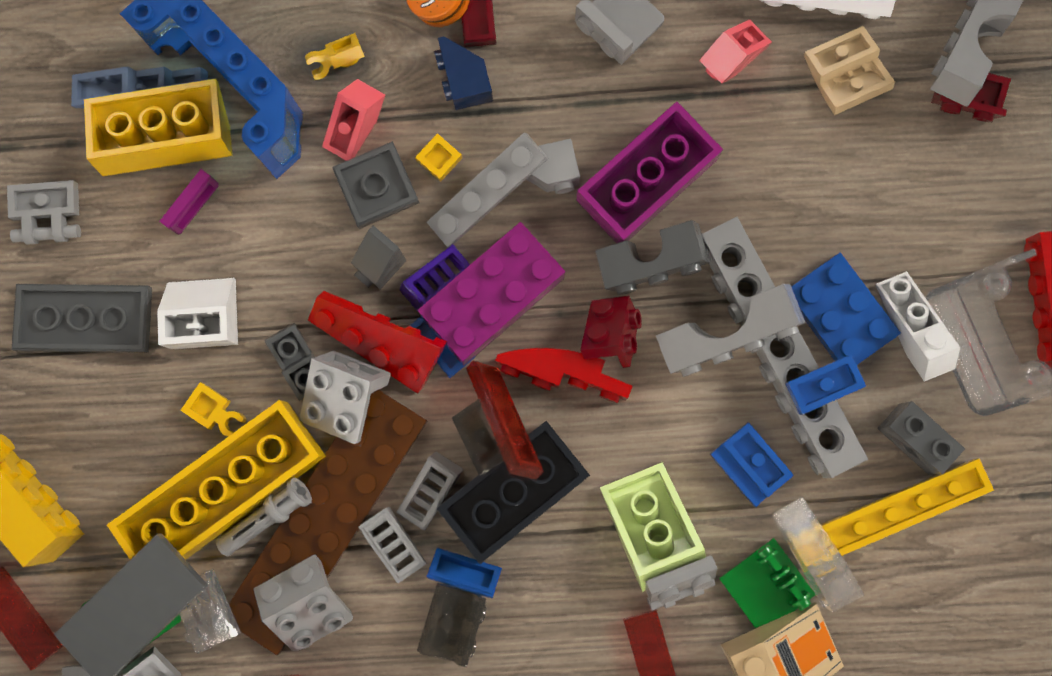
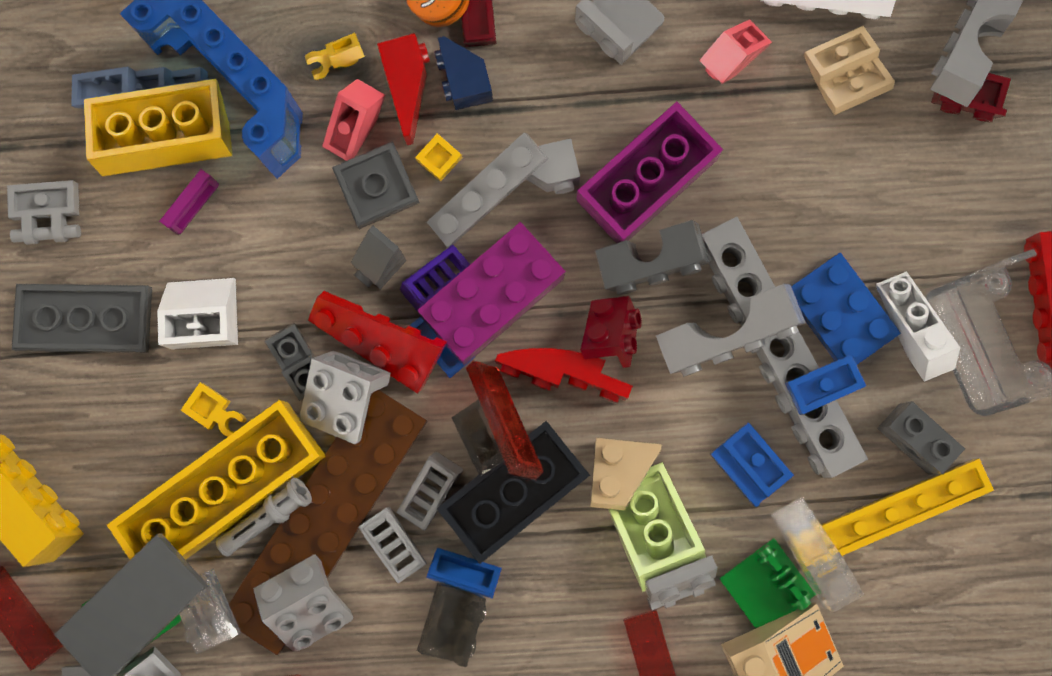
none -> red slope [377,33,430,146]
none -> tan wing [590,438,662,511]

